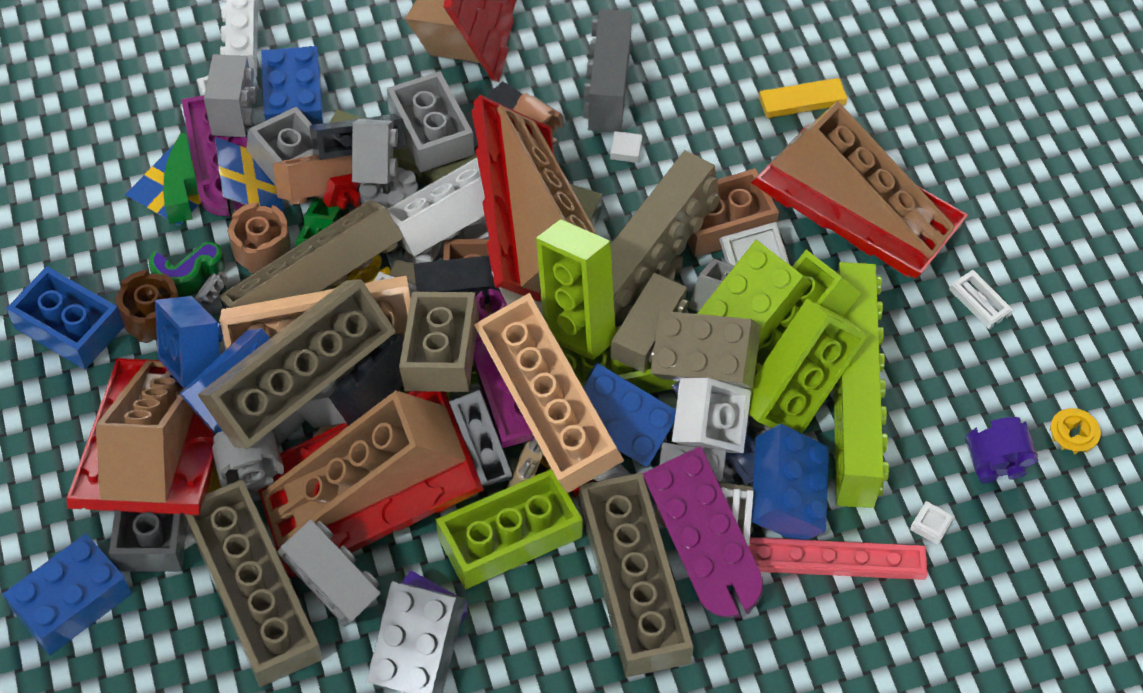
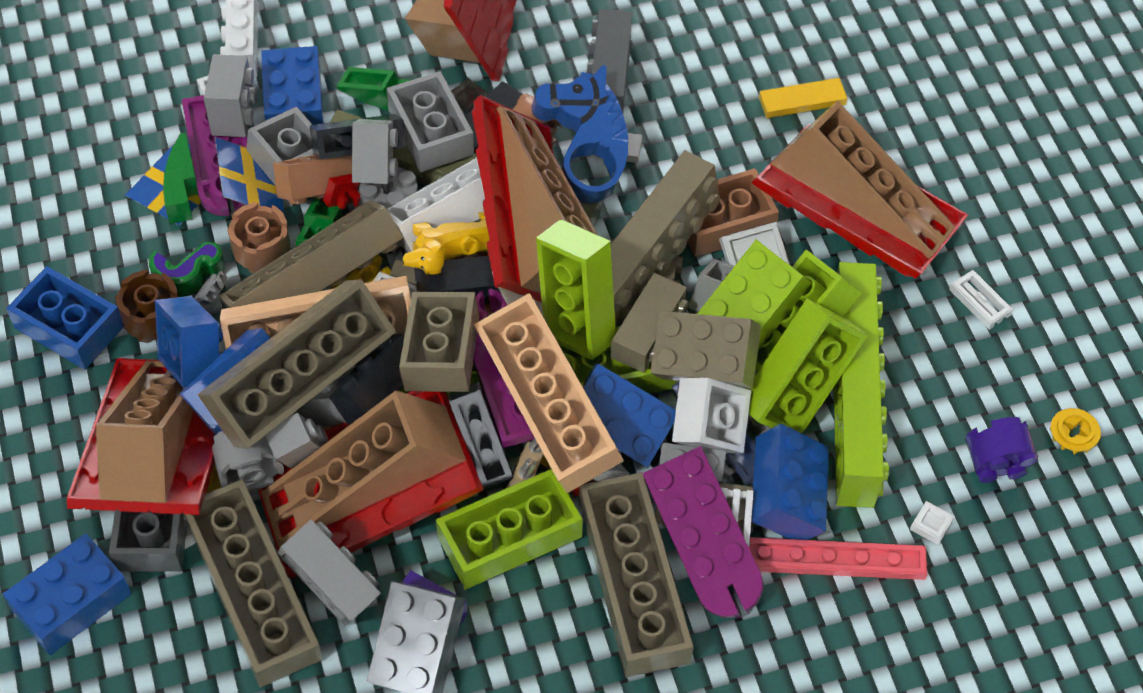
none -> light grey brick [265,412,329,469]
none -> green slope [336,67,411,111]
none -> yellow animal [402,212,489,275]
none -> clear smoke tile [451,78,488,114]
none -> blue animal [531,65,628,204]

